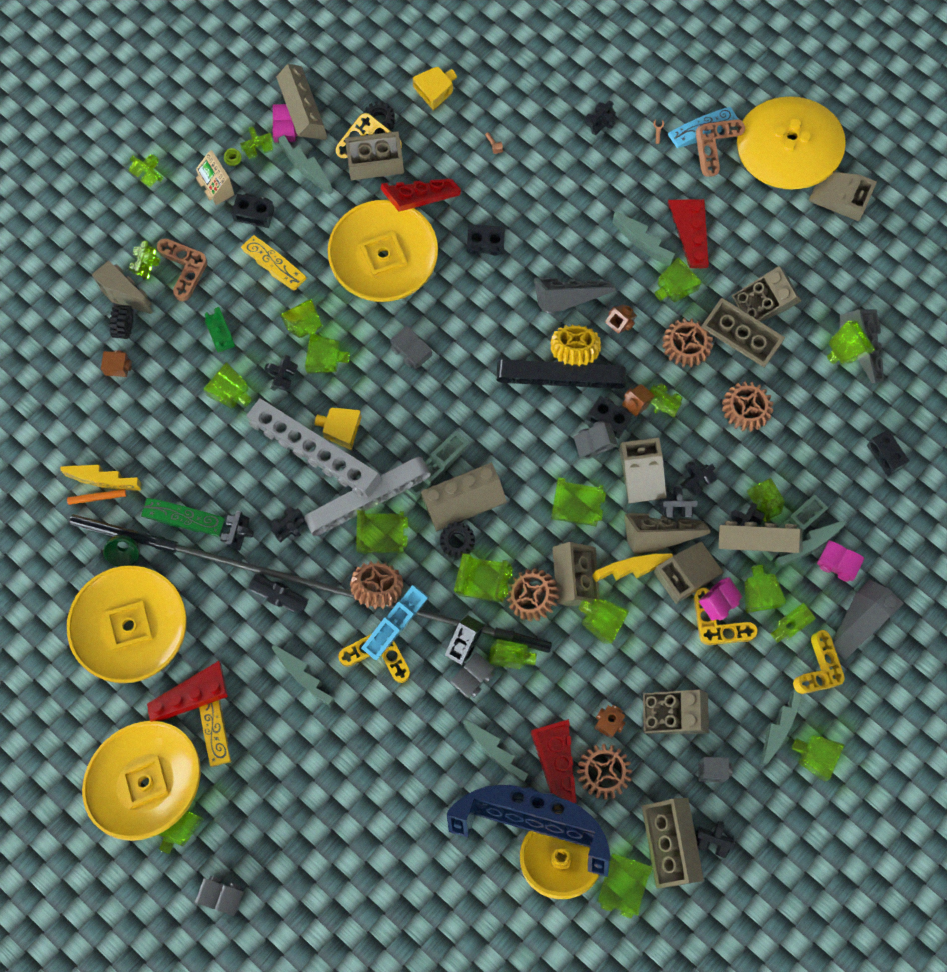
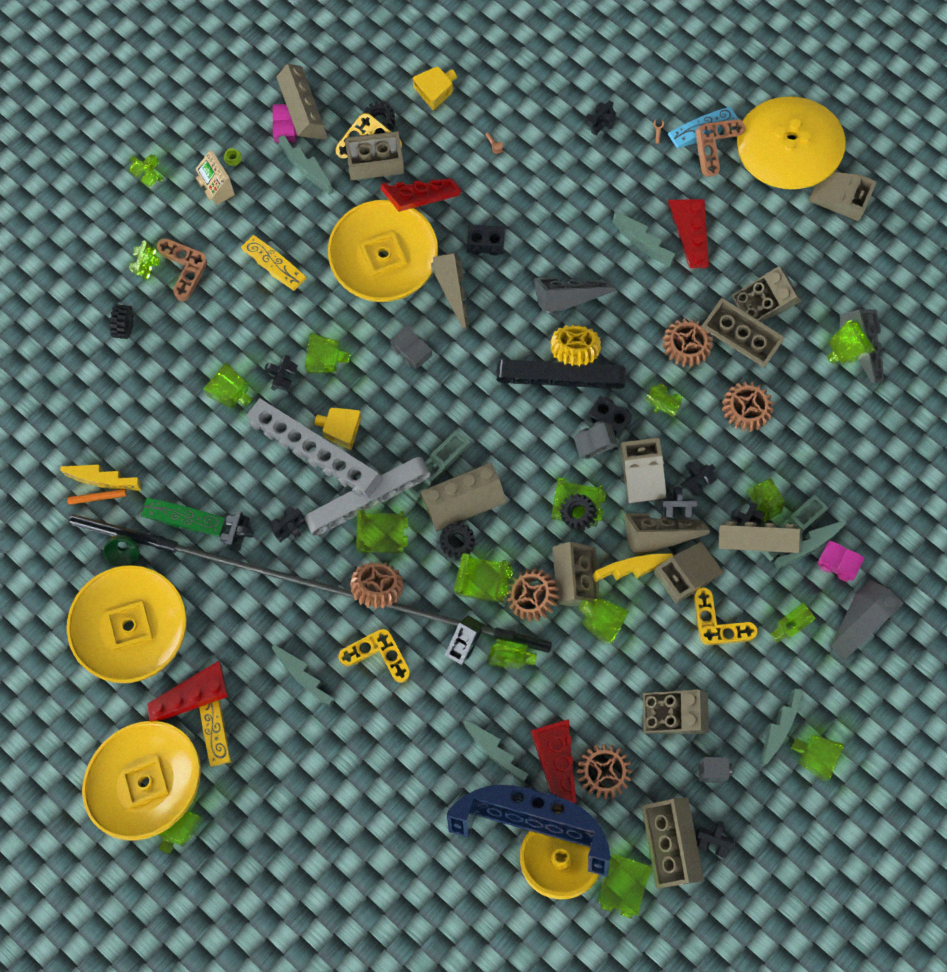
dark tan slope [92,260,153,314] -> none
dark orange brick [101,350,132,377] -> none
dark grey brick [195,876,245,916] -> none
green hinge [205,307,235,353] -> none
black brick [231,194,274,228] -> none
clear neon green hips [240,127,273,159] -> none
black piece [248,573,309,615] -> none
clear neon green torso [280,299,323,338] -> none
medium azure slope [361,585,429,661] -> none
dark grey brick [450,652,495,699] -> none
dark orange brick [594,705,626,739] -> none
dark orange brick [605,304,637,334] -> none
dark orange brick [622,384,655,416] -> none
clear neon green torso [655,257,701,302] -> none
dark pink brick [699,577,742,621] -> none
clear neon green torso [744,565,786,613] -> none
yellow beam [793,630,845,694] -> none
black brick [867,430,910,476] -> none
none -> dark tan wedge [431,253,469,329]
none -> black tyre [560,493,598,531]

